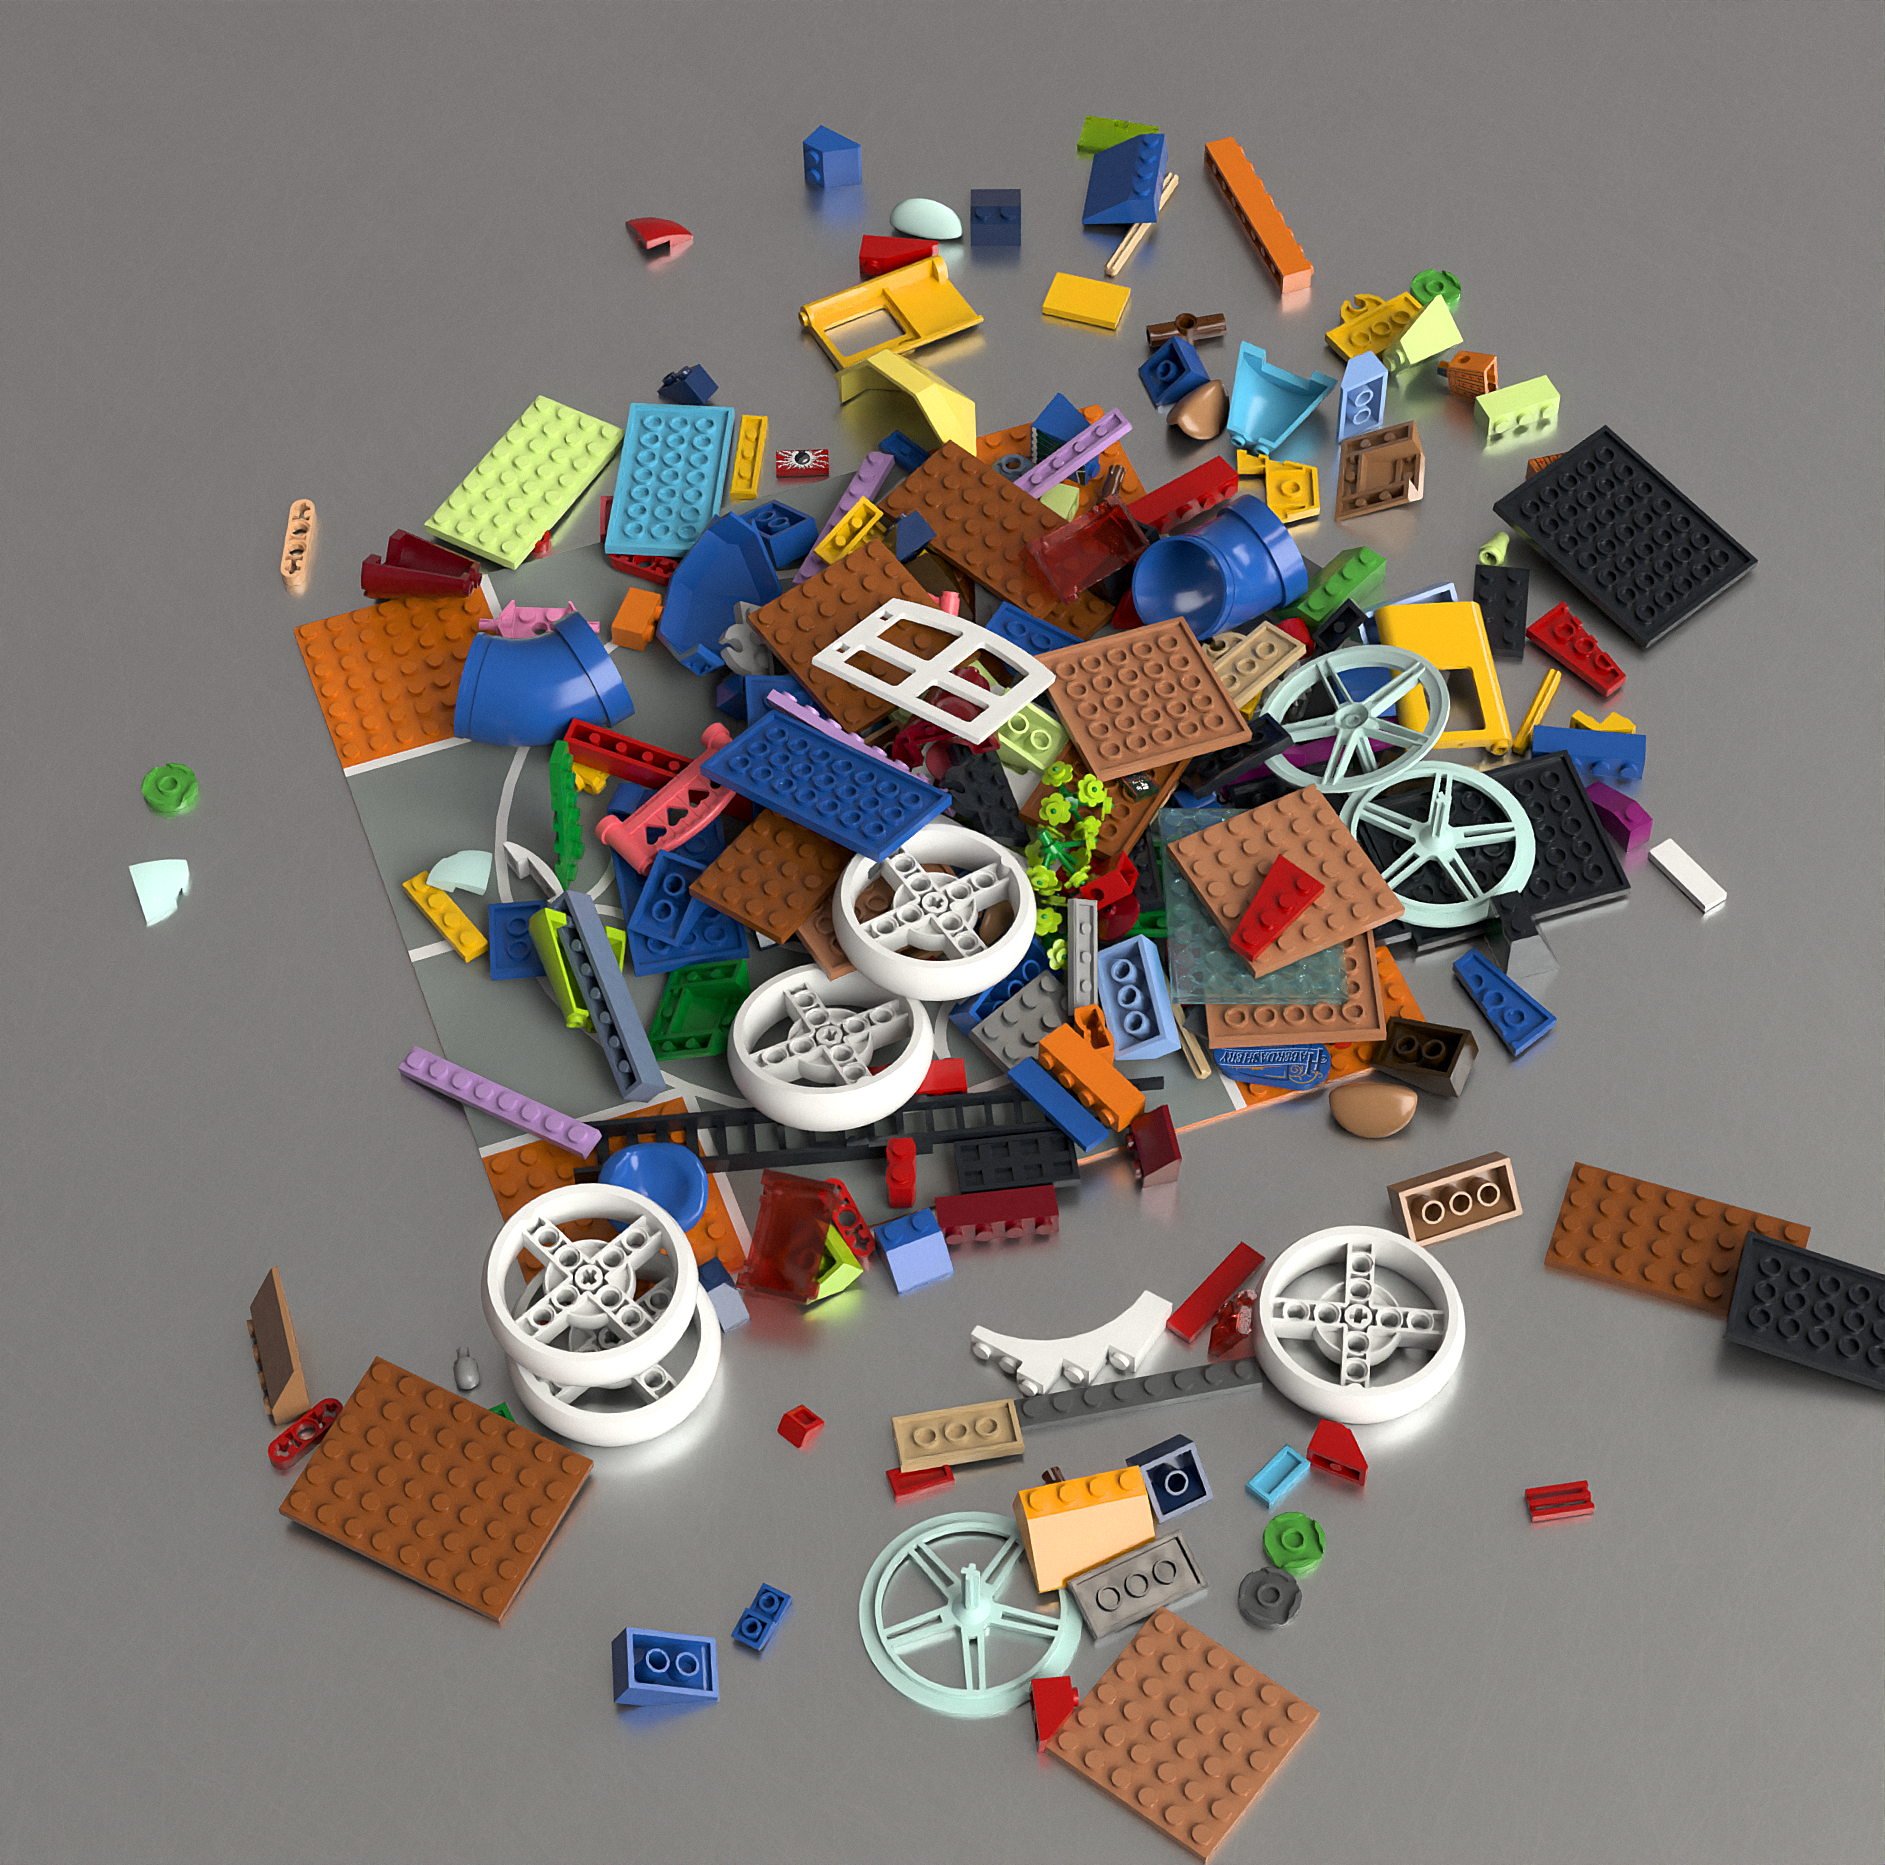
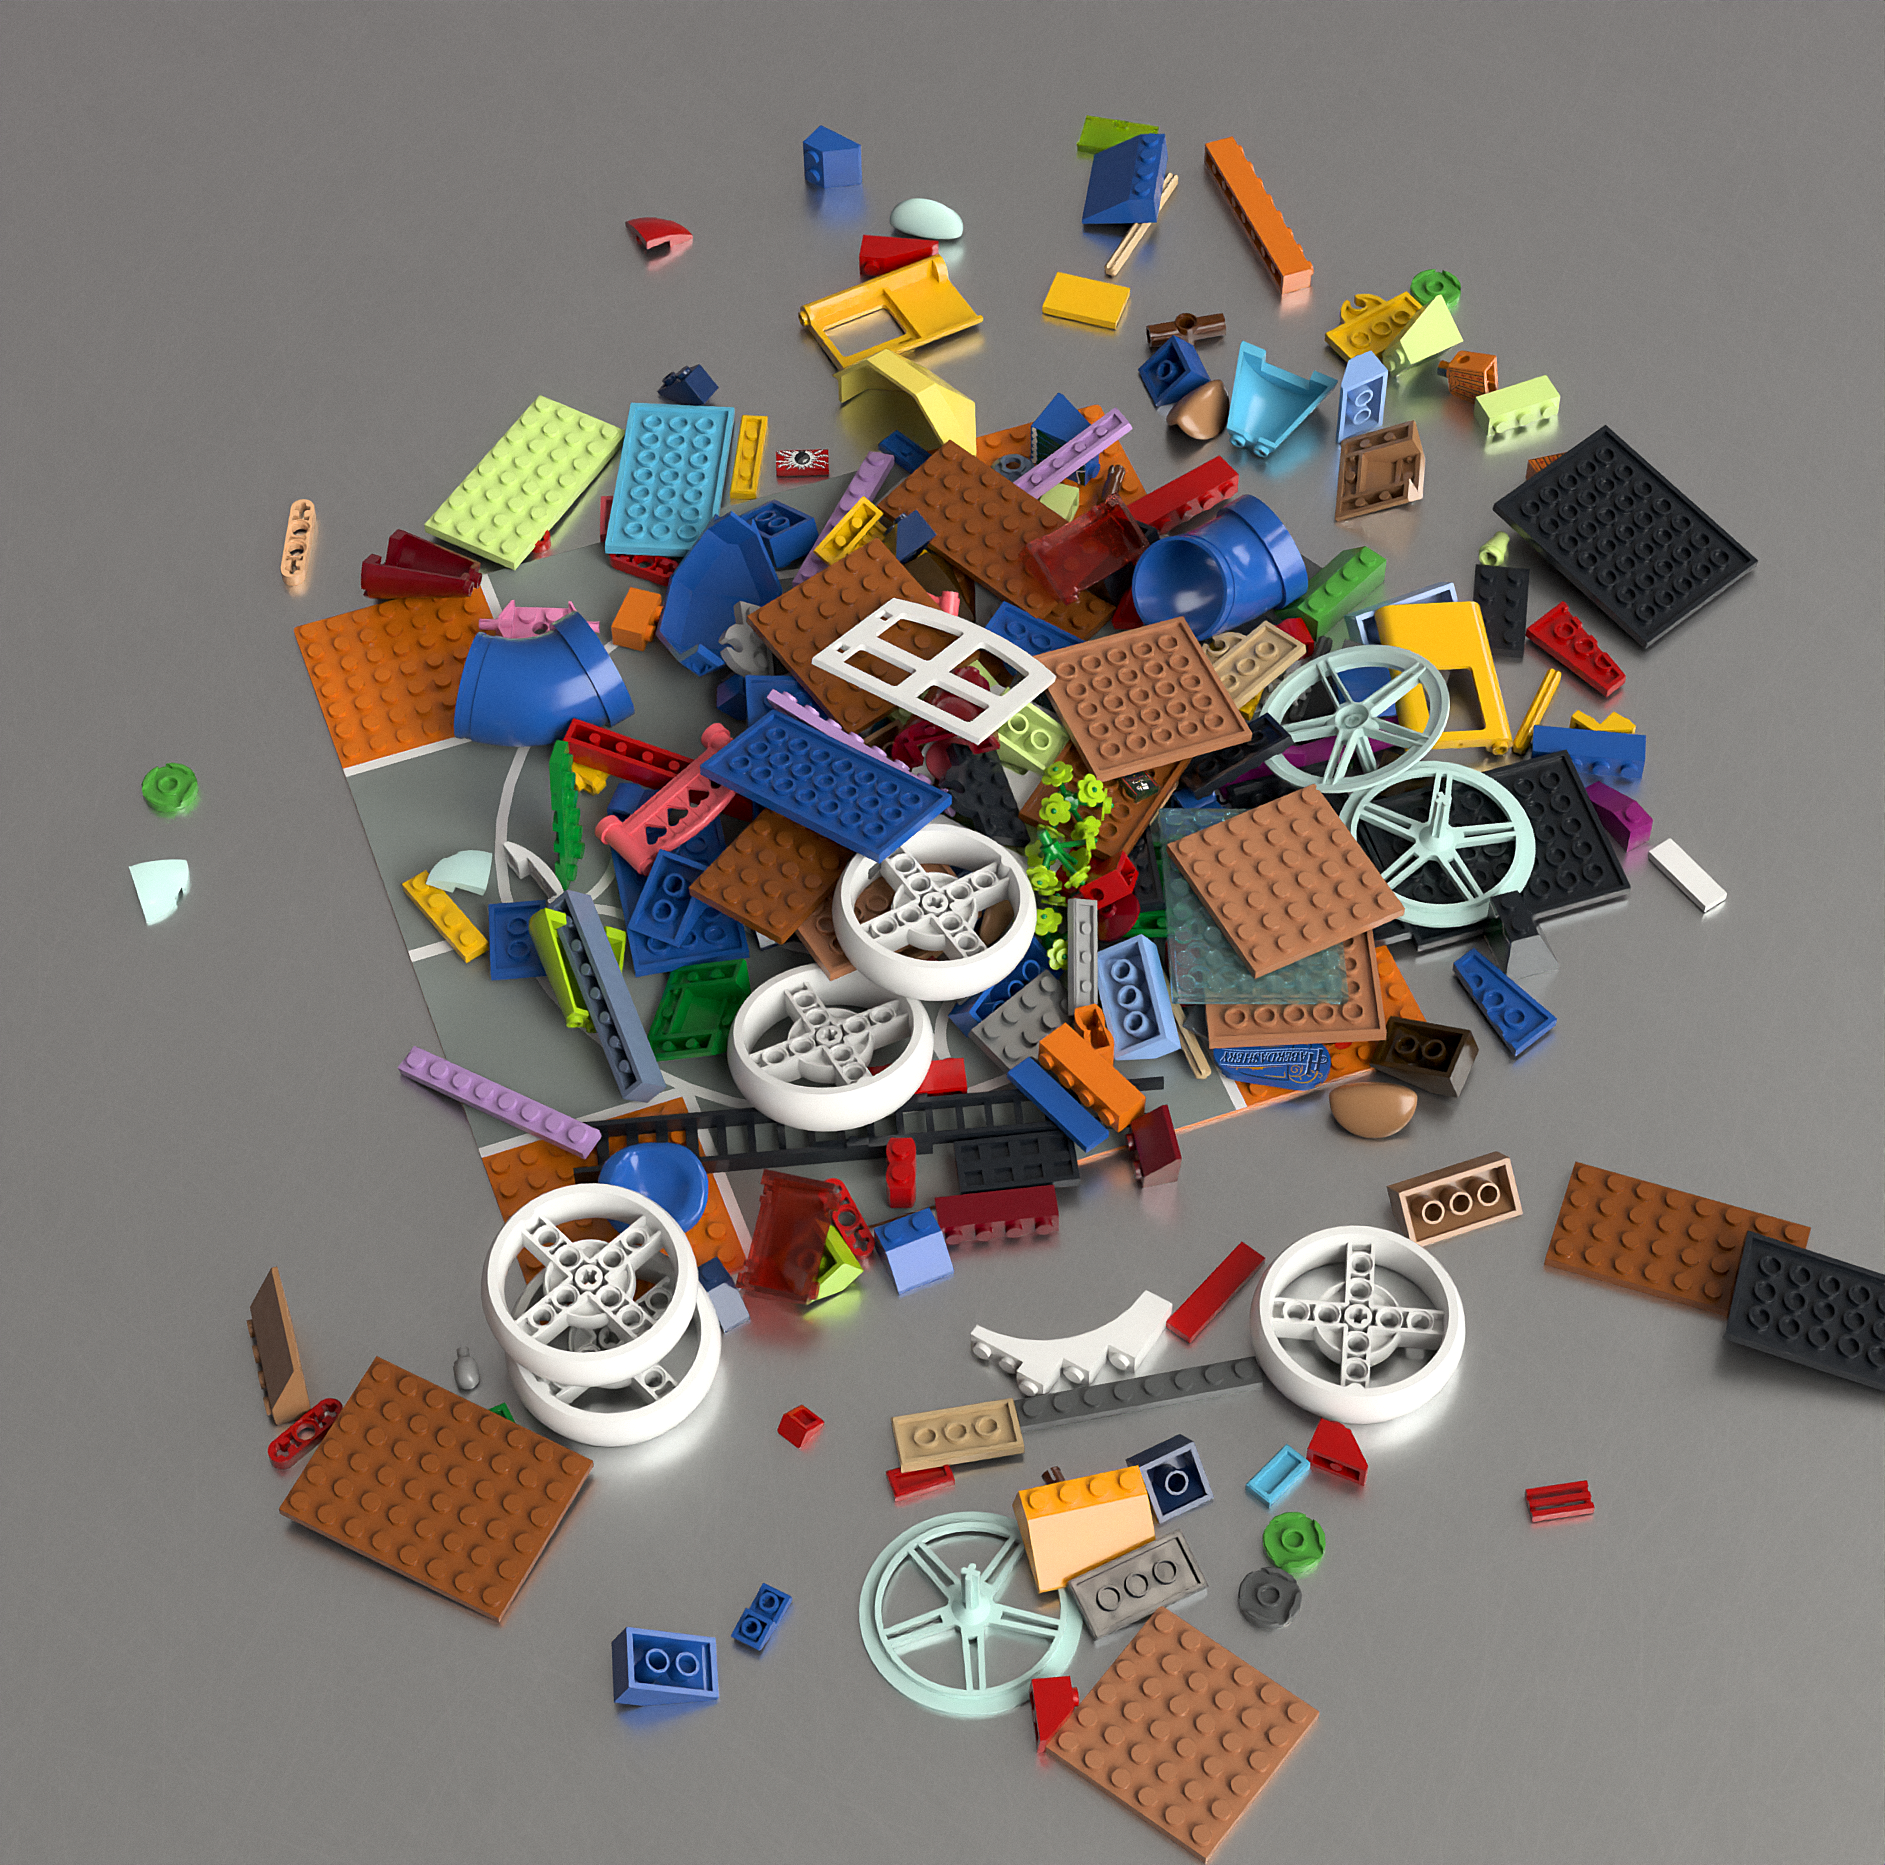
dark blue slope [970,189,1021,246] -> none
clear red plate [1207,1289,1257,1358] -> none
red wing [1229,854,1325,963] -> none
yellow wing [1236,449,1320,523] -> none
black slope [1310,597,1368,654] -> none

